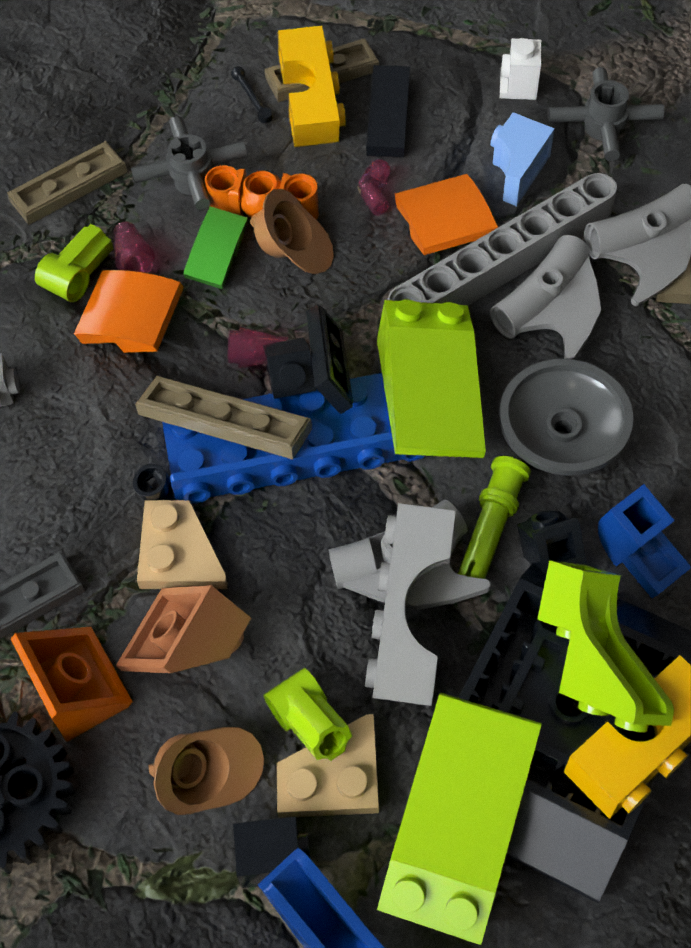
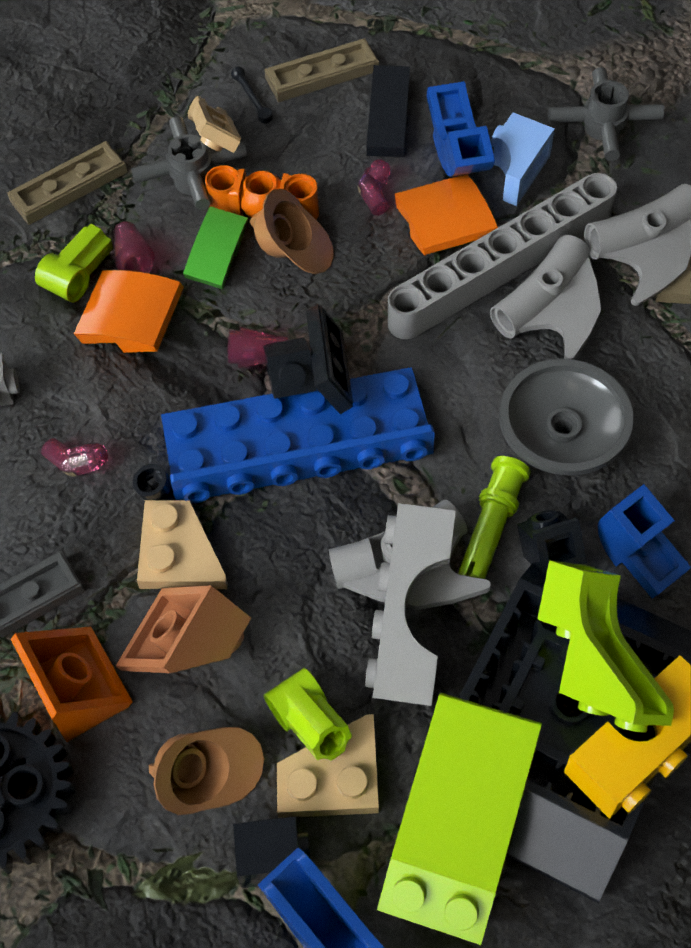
dark tan tile [135,376,312,460] -> none
yellow arch [278,26,346,147] -> none
lime slope [377,300,486,458] -> none
white brick [500,38,541,100] -> none
none -> clear pink arm [41,438,108,477]
none -> tan hinge [187,96,241,153]
none -> blue arch [426,81,495,177]

